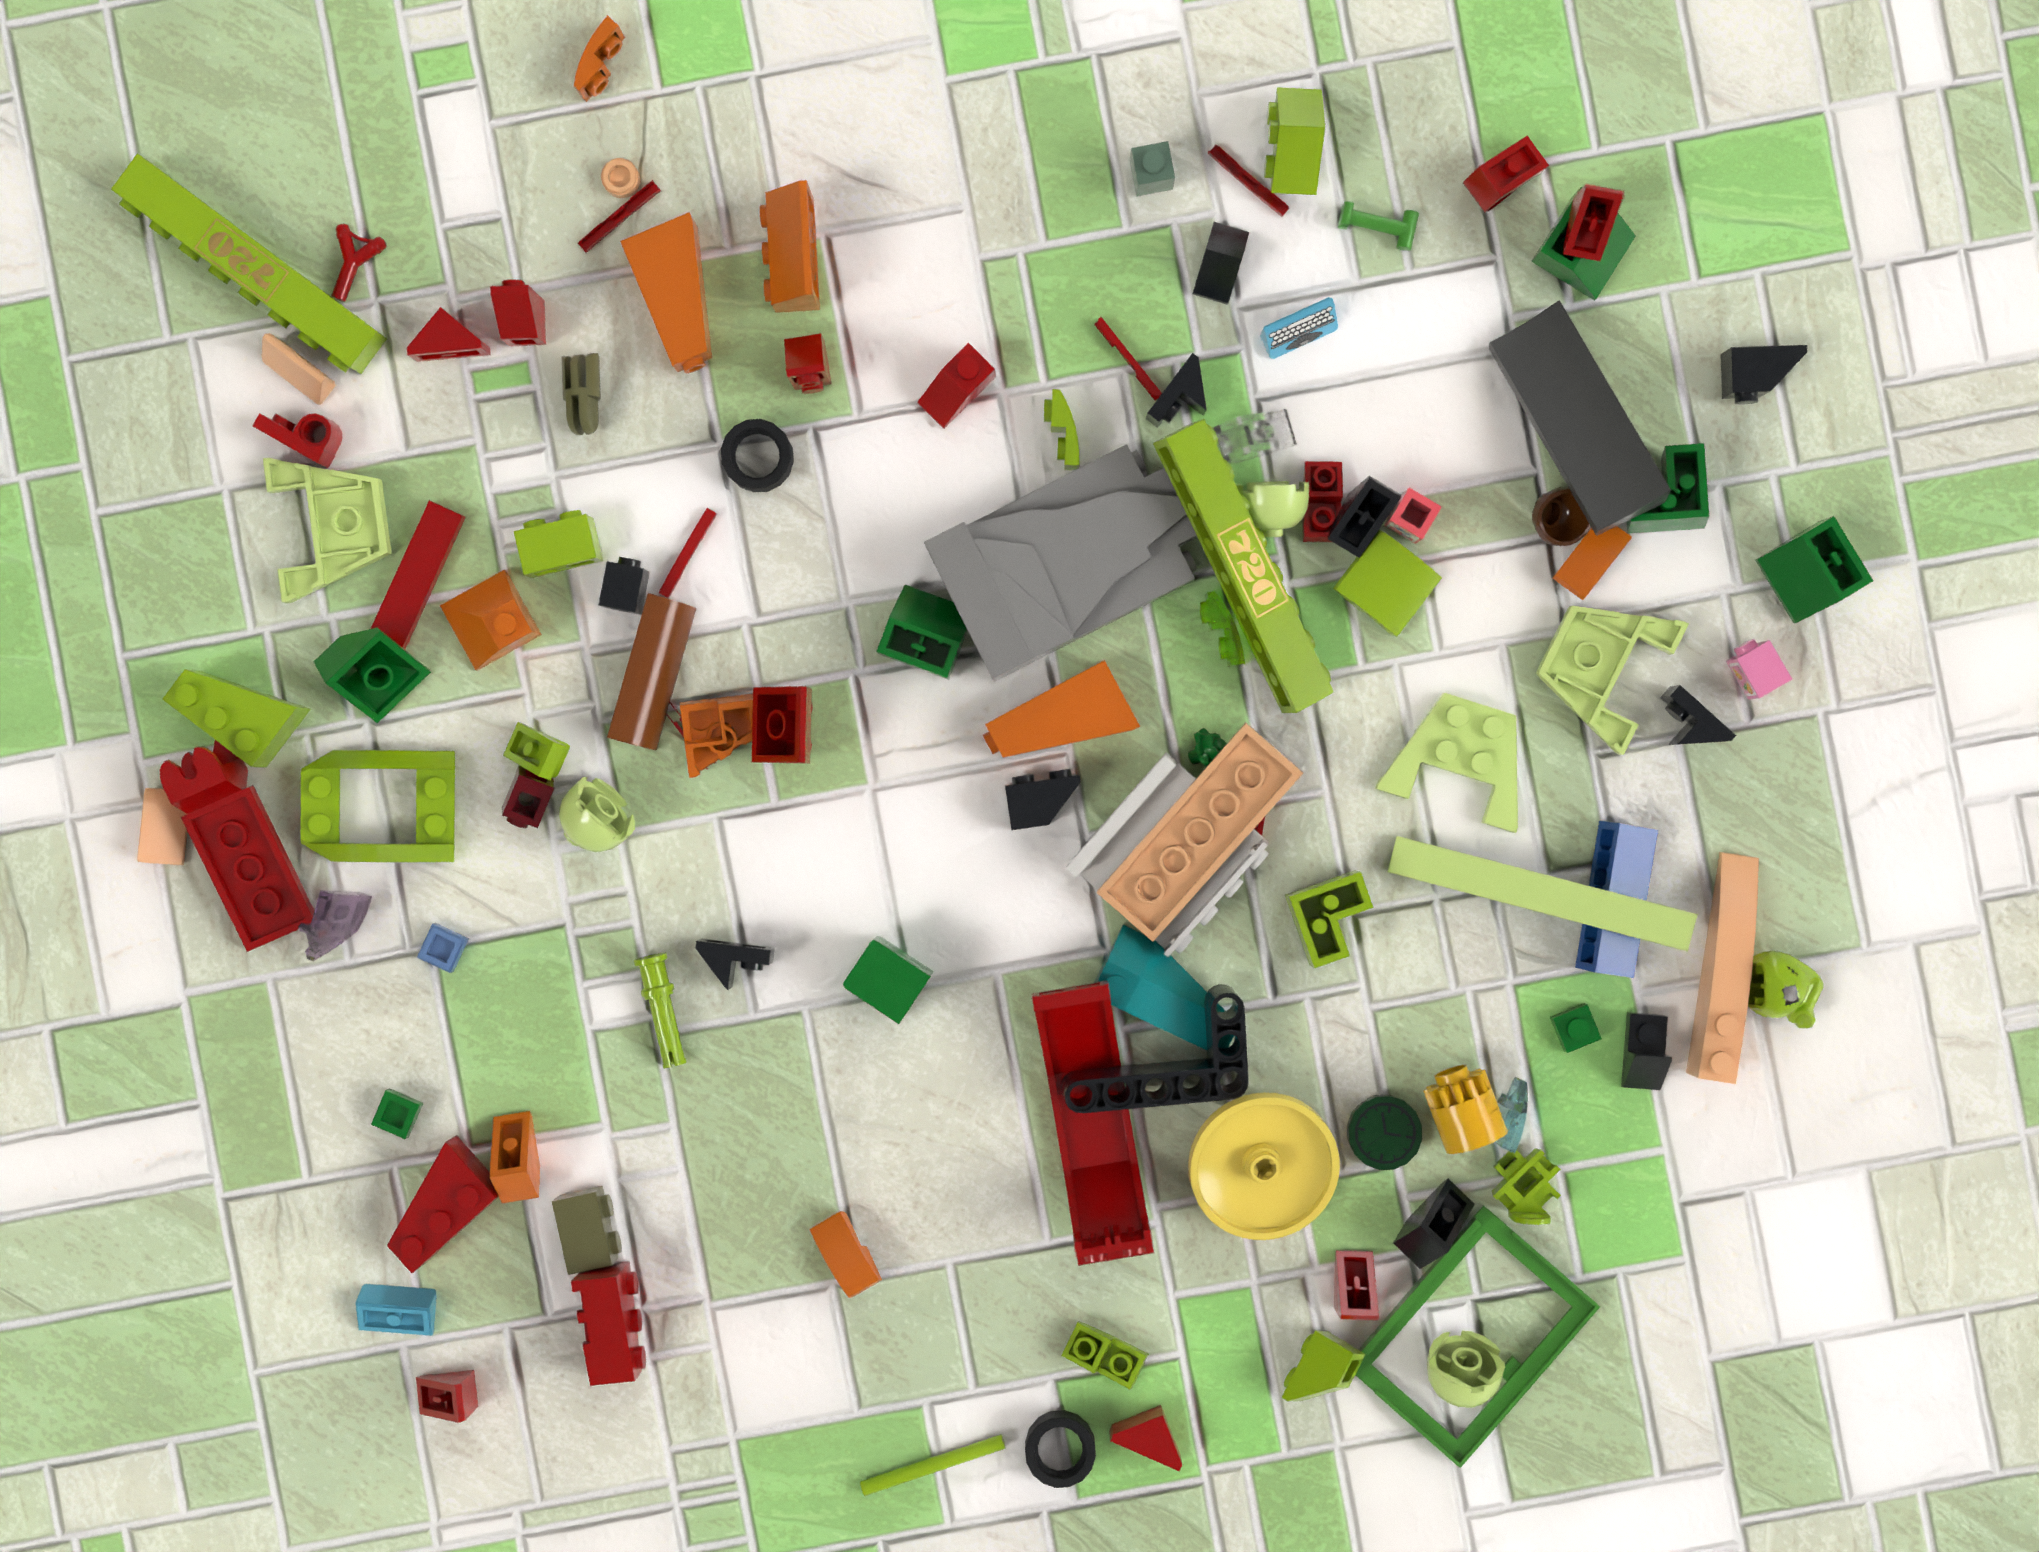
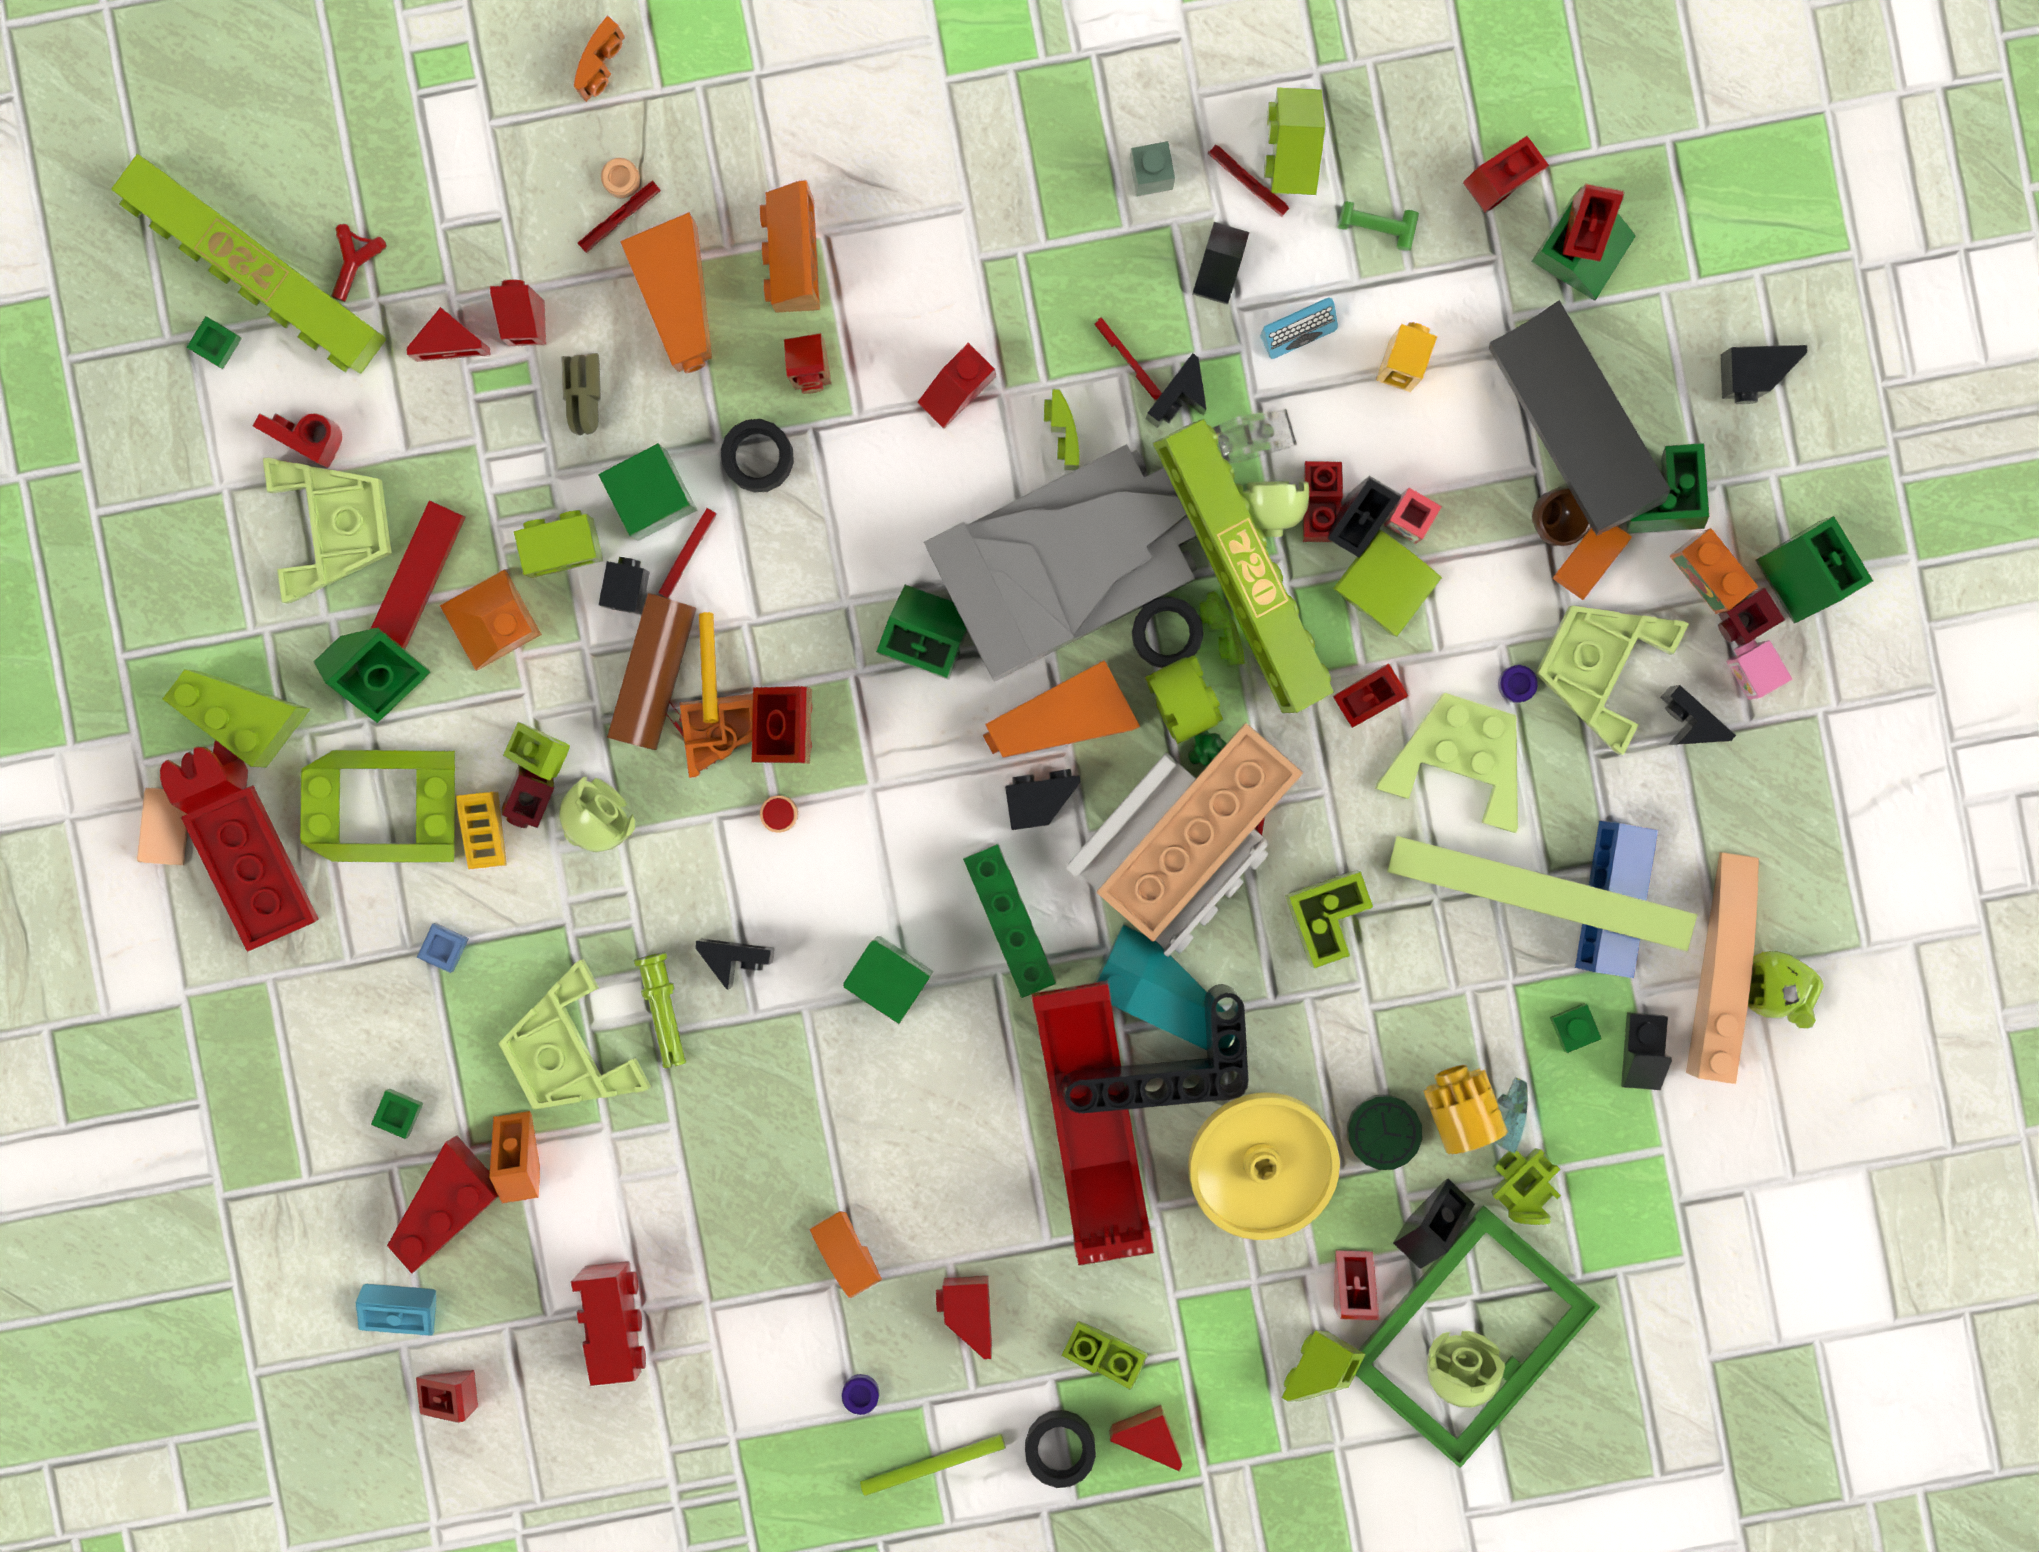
light nougat slope [262,333,336,405] -> none
clear purple slope [298,890,373,961] -> none
olive brick [552,1185,622,1275] -> none
none -> green plate [186,316,242,369]
none -> yellow slope [456,792,507,870]
none -> yellowish green wing [498,959,651,1110]
none -> green piece [598,443,698,541]
none -> yellow piece [699,612,718,723]
none -> red tile [760,795,798,833]
none -> dark purple tile [842,1374,880,1415]
none -> red slope [936,1276,992,1359]
none -> green brick [963,843,1056,998]
none -> black tyre [1132,597,1204,668]
none -> lime brick [1145,655,1223,744]
none -> red slope [1333,664,1409,728]
none -> yellow brick [1376,322,1438,392]
none -> dark purple tile [1498,665,1538,703]
none -> orange brick [1669,528,1758,614]
none -> dark red brick [1718,588,1785,646]

